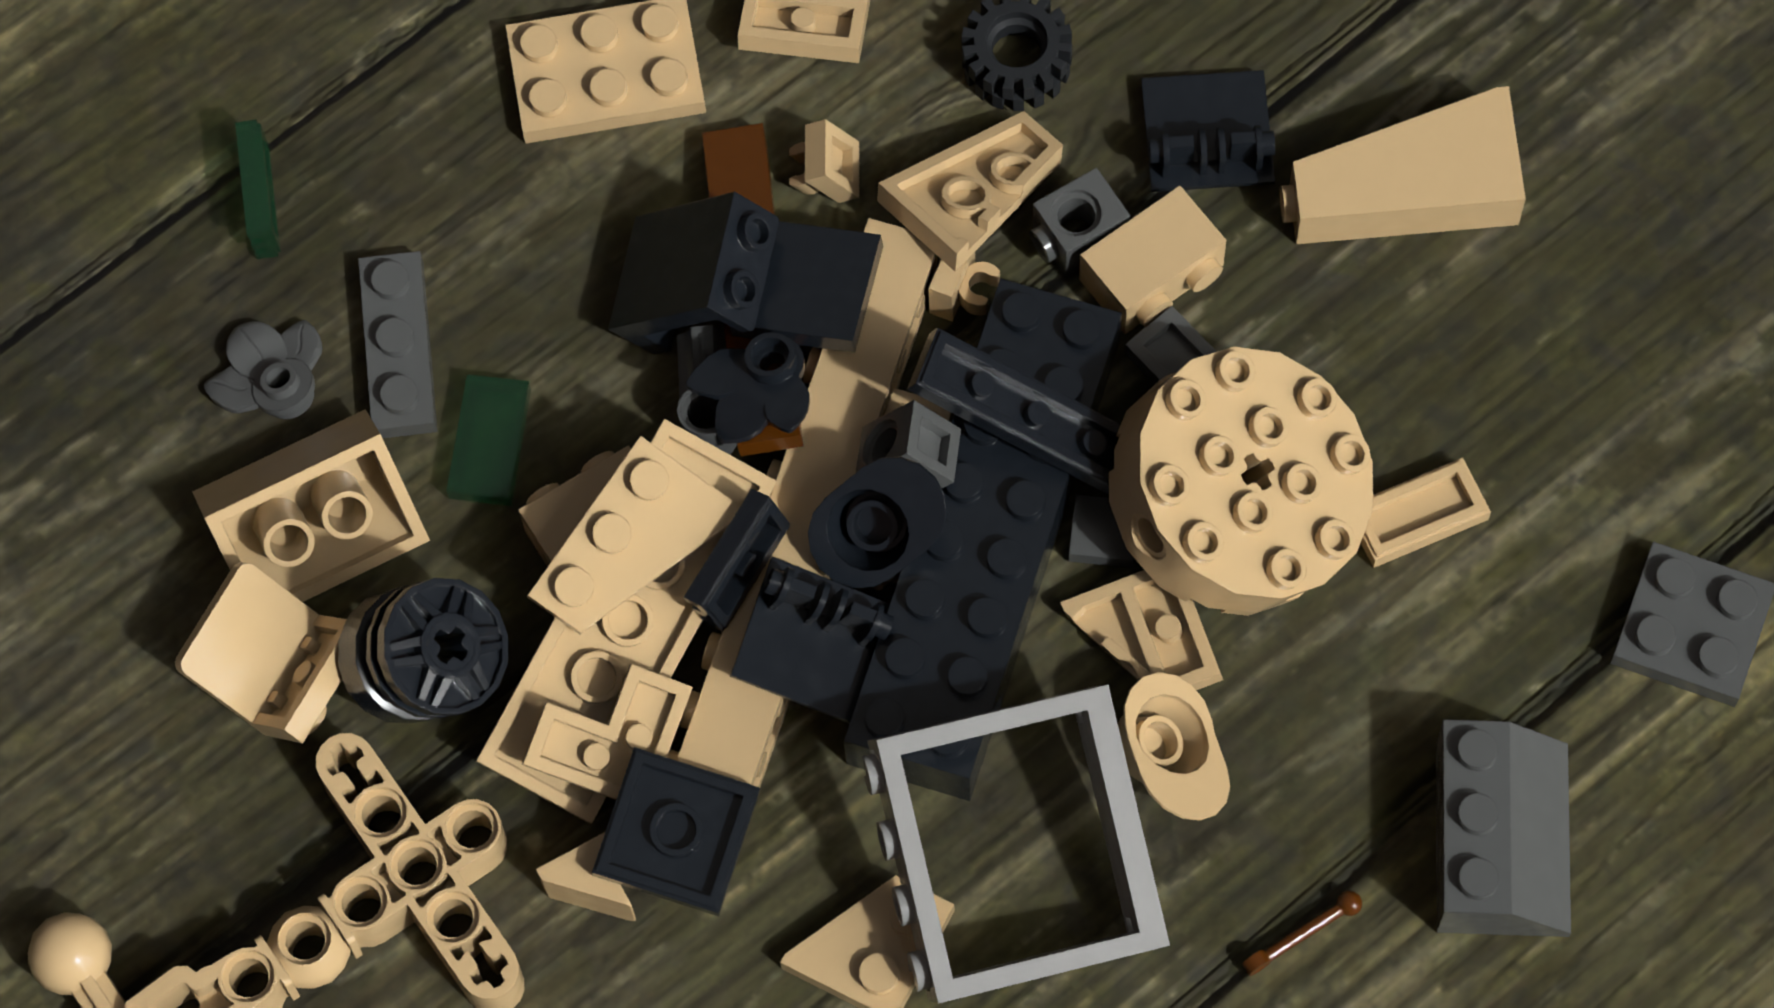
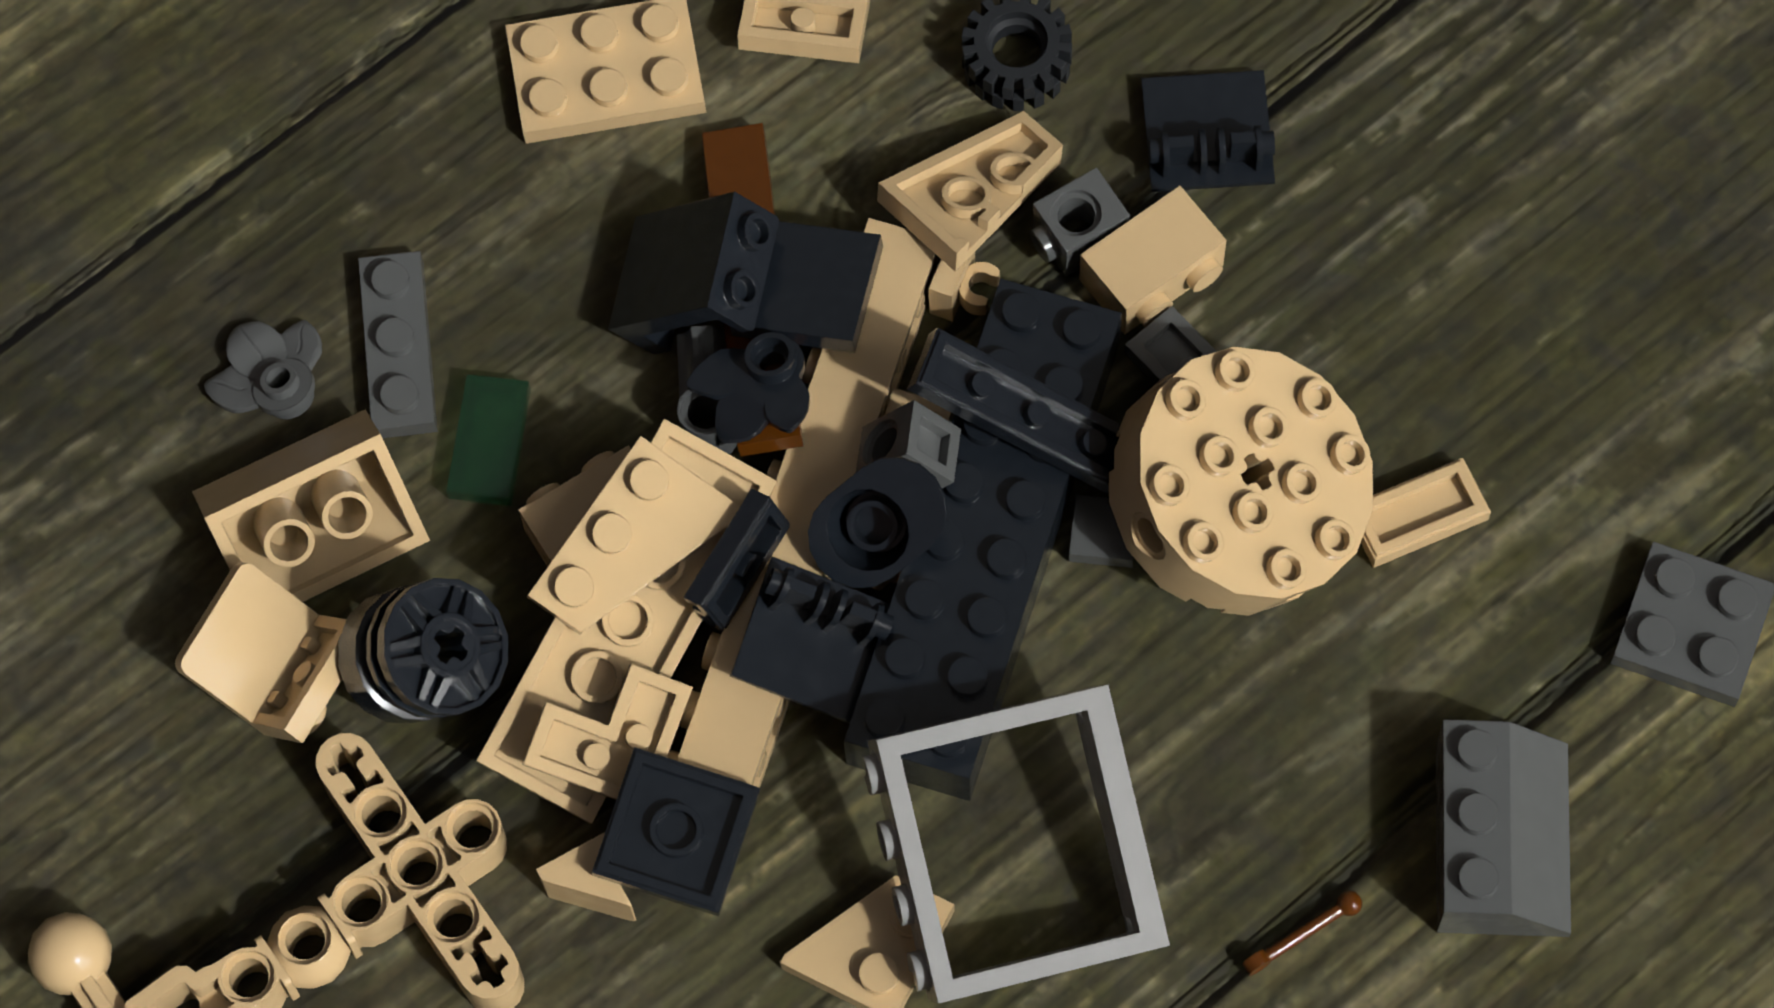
clear green tile [235,119,281,260] -> none
tan tile [789,119,859,203] -> none
tan wing [1061,570,1223,690] -> none
tan piece [1118,672,1230,821] -> none
tan slope [1280,86,1526,244] -> none

